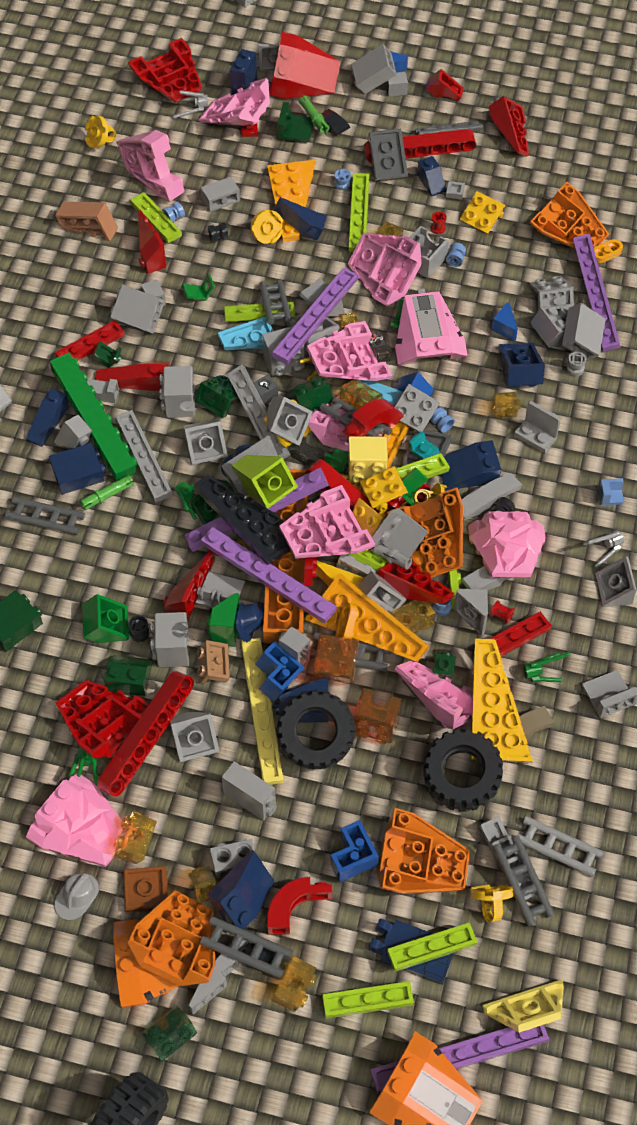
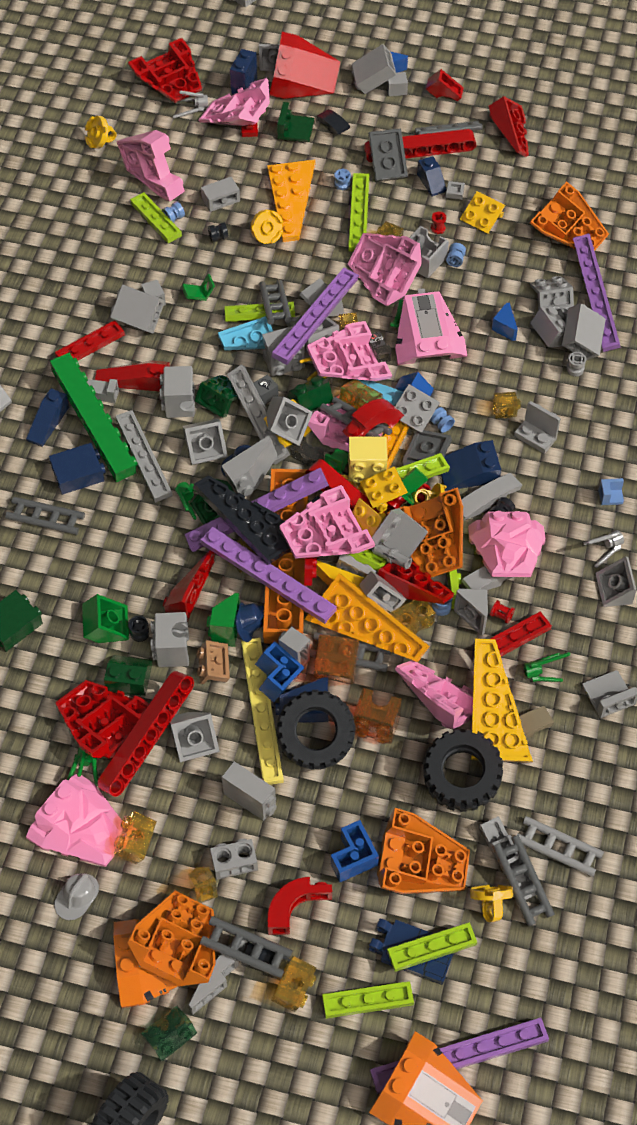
light grey slope [54,415,92,448] -> none
nougat wedge [55,202,118,242] -> none
bright green pin [80,475,134,511] -> none
dark green bracket [91,341,122,368] -> none
dark orange tile [123,866,168,913] -> none
red wedge [138,210,167,274] -> none
light grey hinge [196,571,245,608] -> none
dark blue slope [207,850,274,929] -> none
lime slope [231,455,298,509] -> none
dark blue slope [274,197,326,240] -> none
bright green pin [299,95,329,134] -> none
light orange plate [335,603,359,643] -> none
teal bracket [409,431,440,460] -> none
dark green bracket [433,652,456,676] -> none
light yellow wing [483,979,564,1033] -> none
dark blue slope [498,343,545,387] -> none
light orange plate [594,239,623,263] -> none

